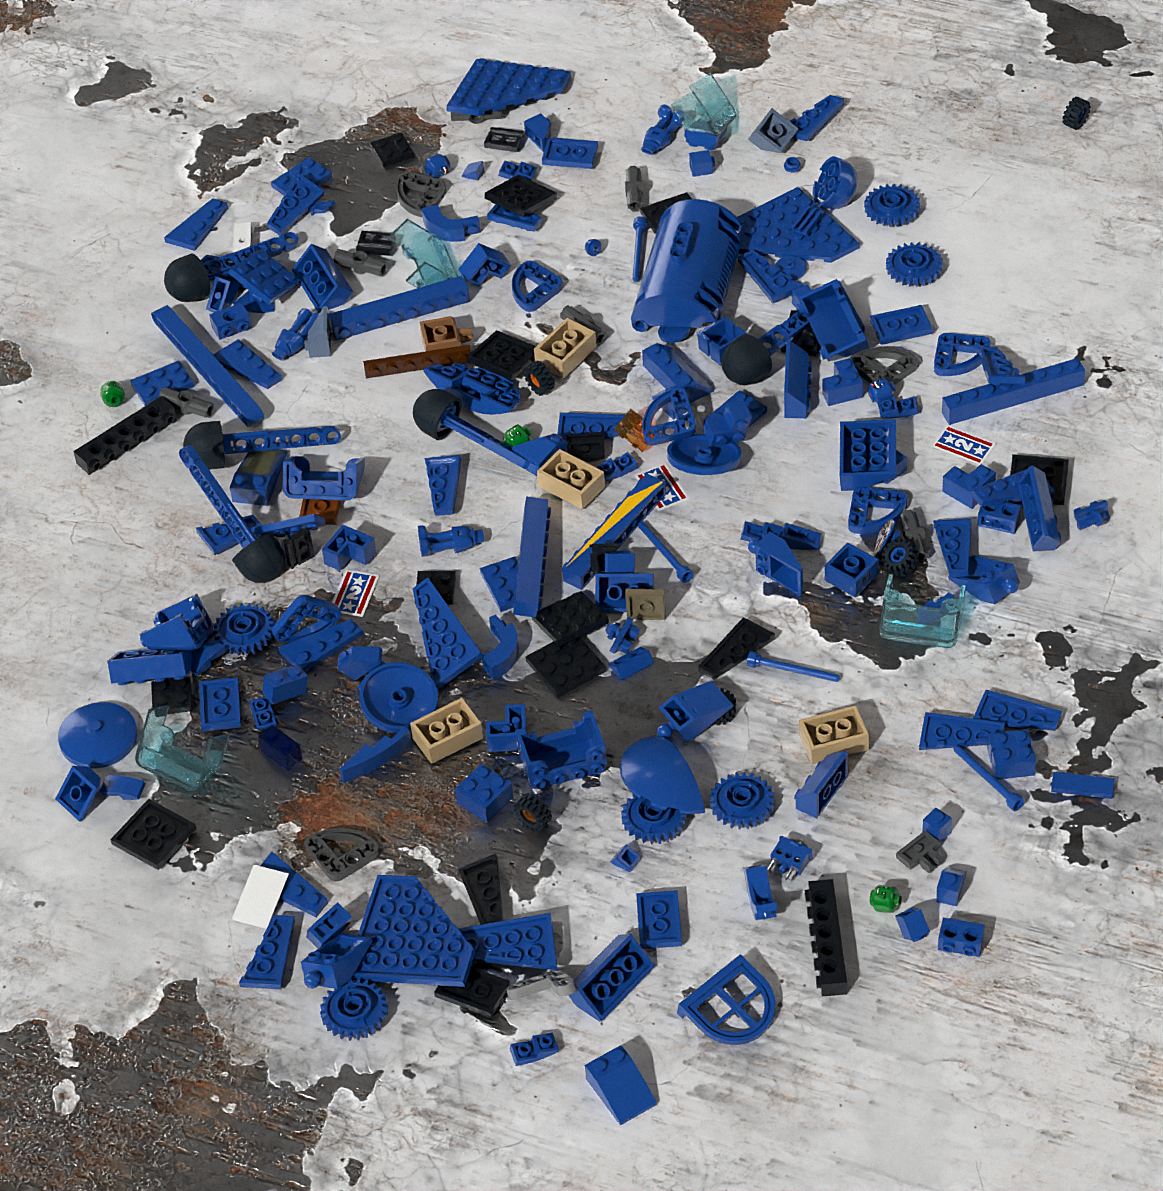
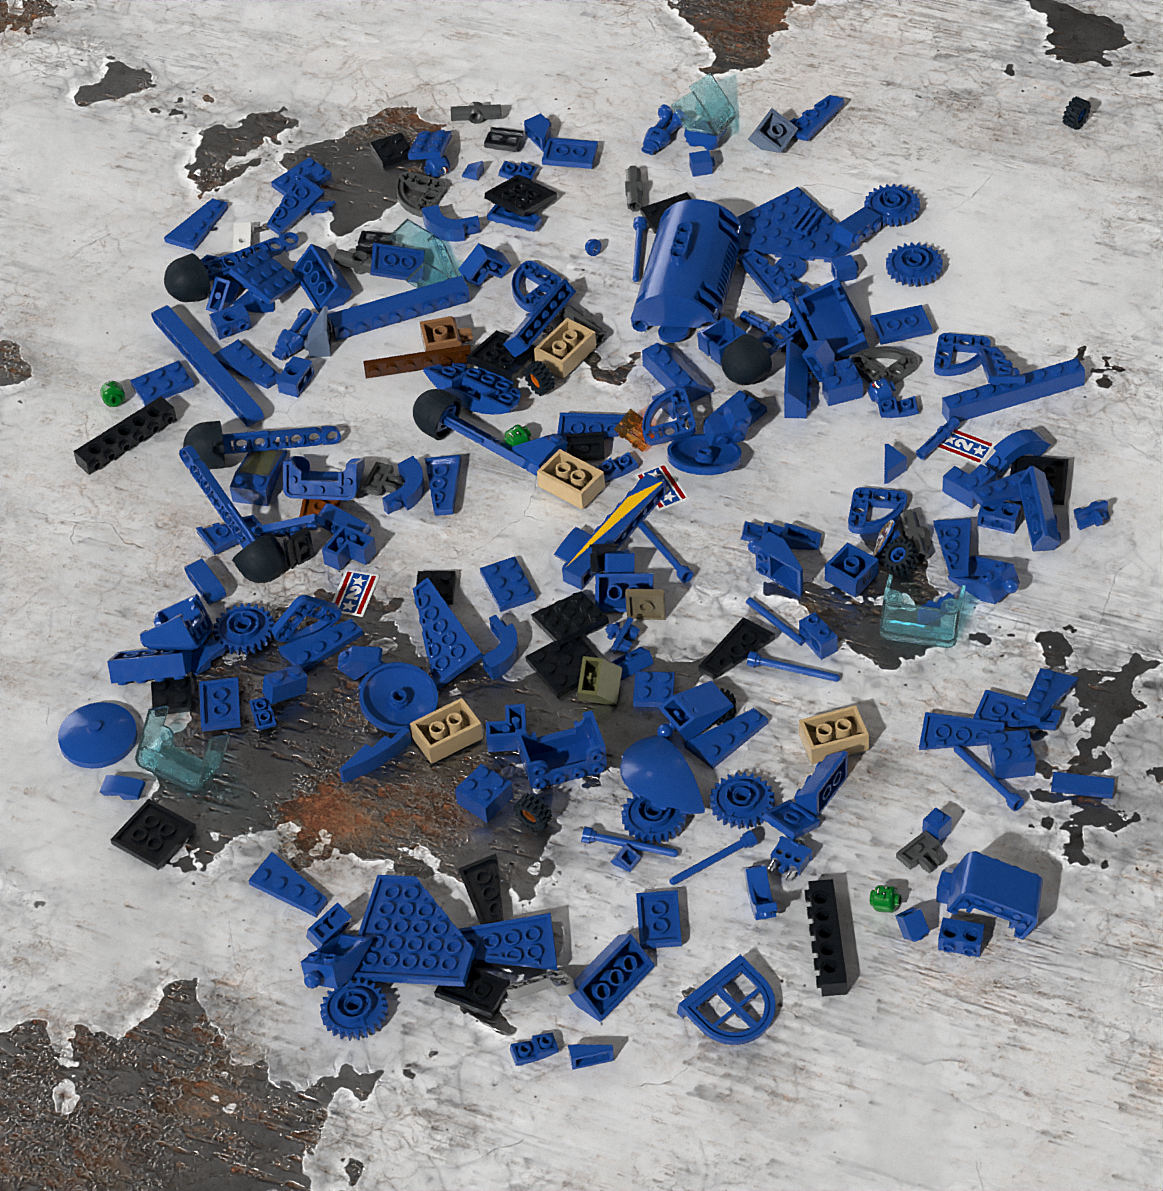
blue slope [55,766,101,821] -> none
dark grey piece [159,387,214,418] -> none
white sticker [232,865,289,929] -> none
blue wing [239,915,295,990] -> none
clear blue brick [258,725,303,771] -> none
dark grey beam [304,828,380,882] -> none
blue piece [418,525,484,557] -> none
blue plate [446,58,571,116] -> none
blue brick [513,496,551,618] -> none
blue slope [585,1045,657,1125] -> none
blue plate [784,157,801,173] -> none
blue cylinder [812,156,858,210] -> none
blue slope [839,419,896,491] -> none
none -> blue beam [184,558,227,605]
none -> blue brick [276,356,314,398]
none -> blue beam [318,503,371,535]
none -> dark grey hinge [362,462,403,496]
none -> blue tile [370,243,425,283]
none -> blue arch [382,456,425,515]
none -> blue plate [408,130,452,160]
none -> blue brick [503,278,576,357]
none -> blue slope [554,527,591,562]
none -> blue slope [568,1044,614,1070]
none -> olive slope [577,656,622,706]
none -> blue piece [581,826,679,857]
none -> blue plate [633,671,675,707]
none -> blue piece [669,830,758,885]
none -> blue wing [684,708,768,769]
none -> blue axle [740,311,772,333]
none -> blue bar [746,597,805,646]
none -> blue plate [762,799,820,840]
none -> blue piece [780,286,814,346]
none -> blue brick [799,612,837,660]
none -> blue slope [802,340,835,382]
none -> blue brick [831,255,859,282]
none -> blue brick [833,207,882,248]
none -> blue pin [916,417,960,460]
none -> blue windscreen [946,851,1043,940]
none -> blue arch [985,429,1051,477]
none -> blue wing [1020,668,1079,724]

